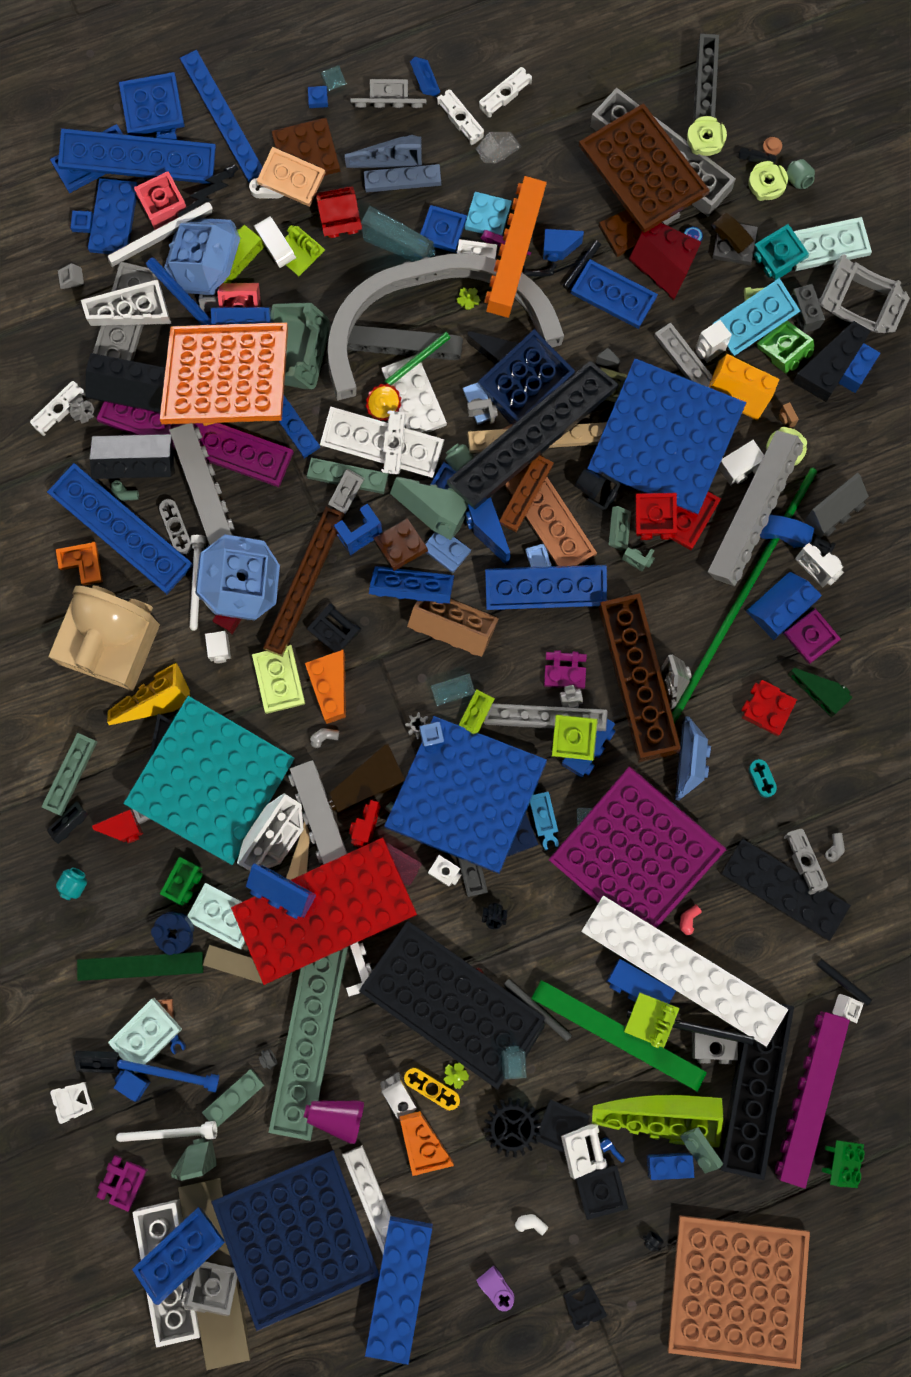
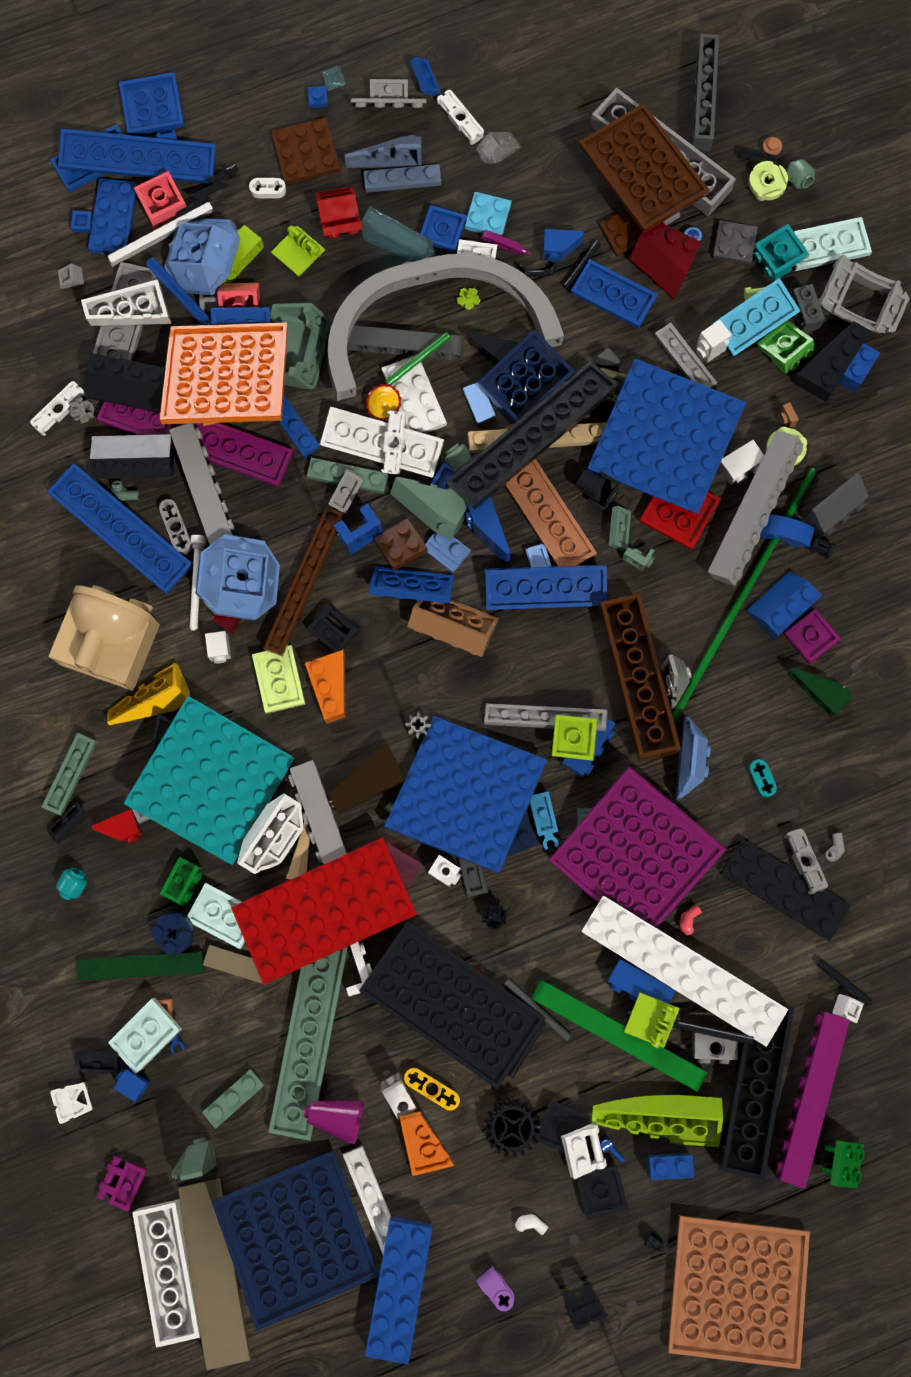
orange plate [56,542,103,586] -> none
white piece [116,1121,217,1142] -> none
blue piece [117,1060,220,1093] -> none
blue plate [132,1207,225,1305] -> none
blue plate [180,50,263,183] -> none
light grey plate [180,1262,237,1316] -> none
blue slope [246,863,316,919] -> none
white beam [254,216,296,268] -> none
light nougat plate [257,147,325,207] -> none
dark grey plate [259,1049,277,1070] -> none
light grey arm [310,728,340,748] -> none
red plate [349,800,381,848] -> none
medium blue plate [419,721,444,746] -> none
clear light blue plate [431,674,475,706] -> none
lime plant [444,1063,469,1089] -> none
lime plate [459,689,495,734] -> none
light grey bracket [467,398,498,424] -> none
white piece [479,67,532,117] -> none
orange brick [484,176,547,318] -> none
dark orange plate [499,455,554,533] -> none
clear light blue brick [501,1046,527,1079] -> none
magenta plate [544,650,587,689] -> none
light grey gear [560,685,583,708] -> none
red plate [636,493,677,540] -> none
sand green plate [680,1127,723,1173] -> none
yellowish green plate [687,116,727,156] -> none
light orange slope [709,354,779,420] -> none
dark brown slope [712,213,754,254] -> none
red plate [741,680,797,736] -> none
white plate [795,543,844,588] -> none

